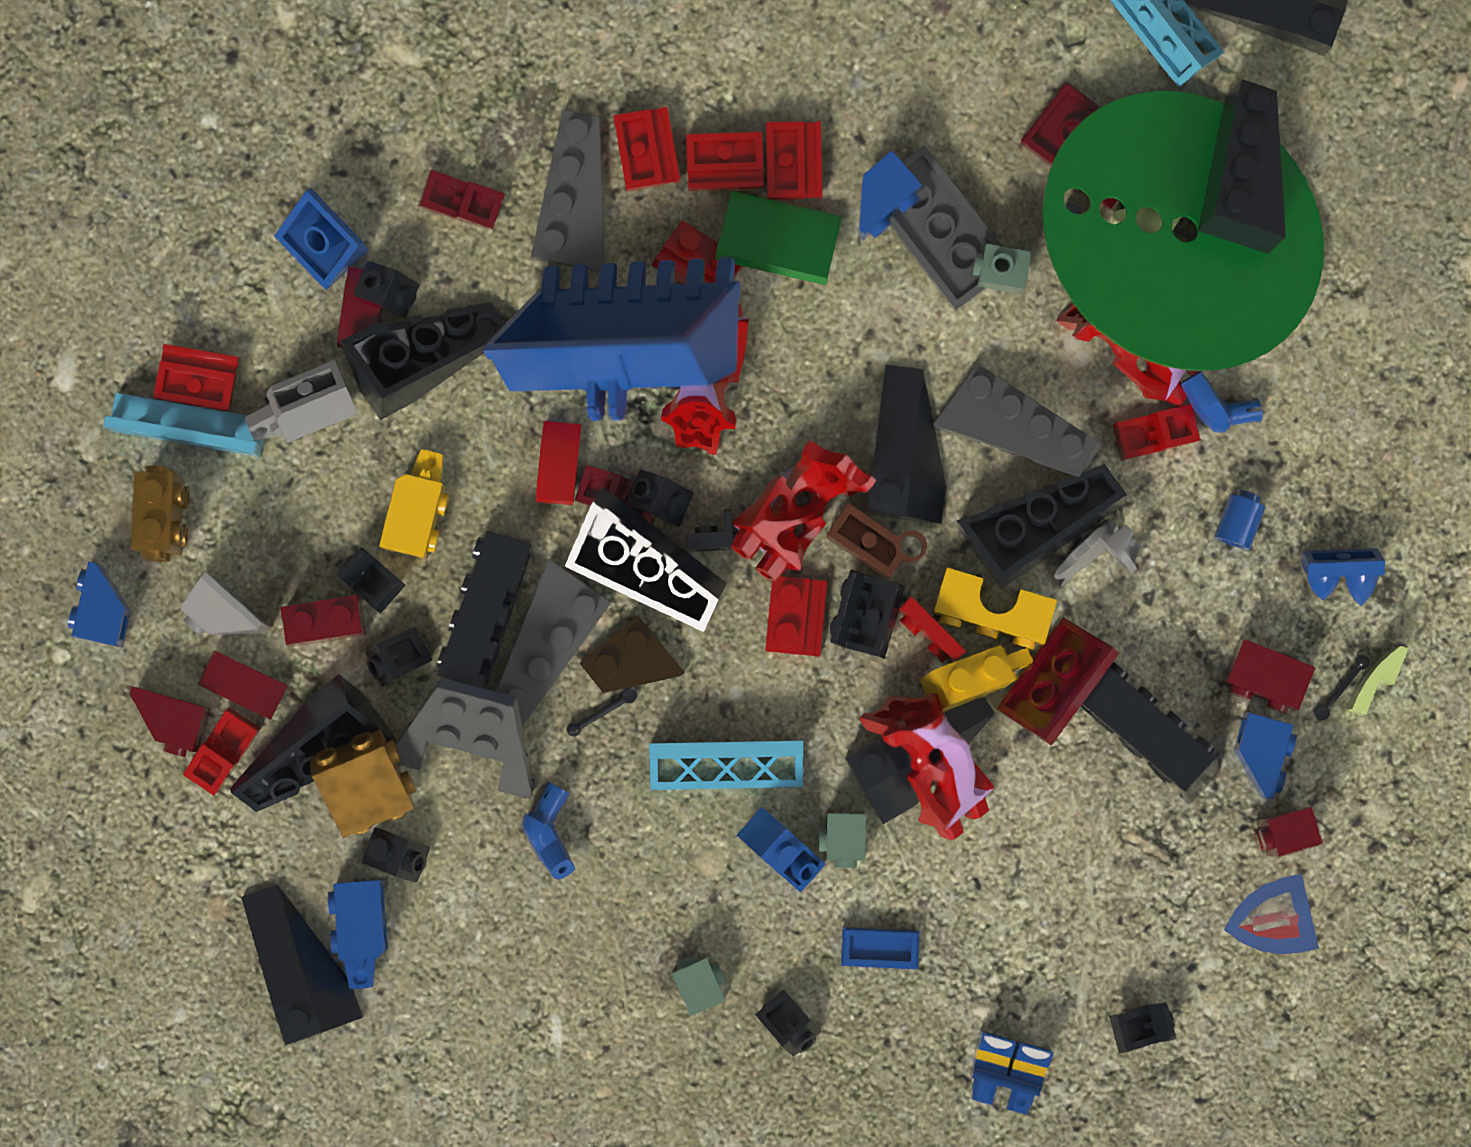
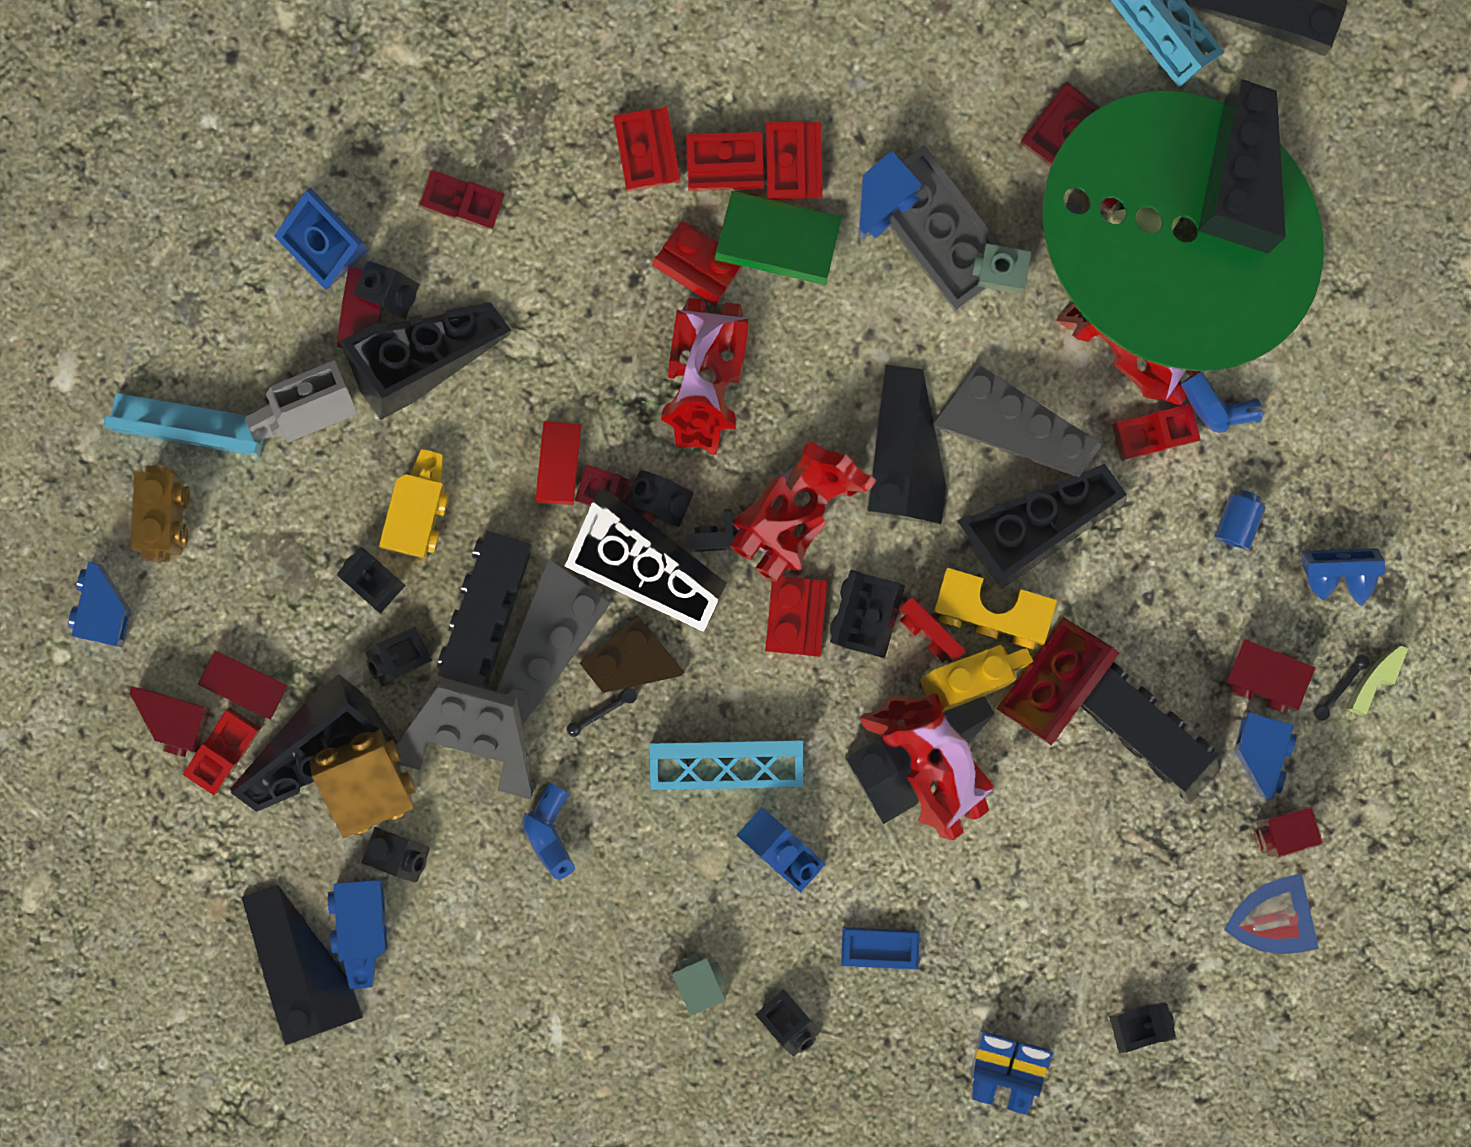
red plate [153,344,240,412] -> none
light grey slope [180,572,272,636] -> none
dark red brick [280,595,367,647] -> none
blue piece [483,257,741,421] -> none
dark grey wing [531,109,605,273] -> none
sand green brick [819,813,866,868] -> none
copper hinge [825,503,927,580] -> none
light grey hair [1054,521,1140,587] -> none

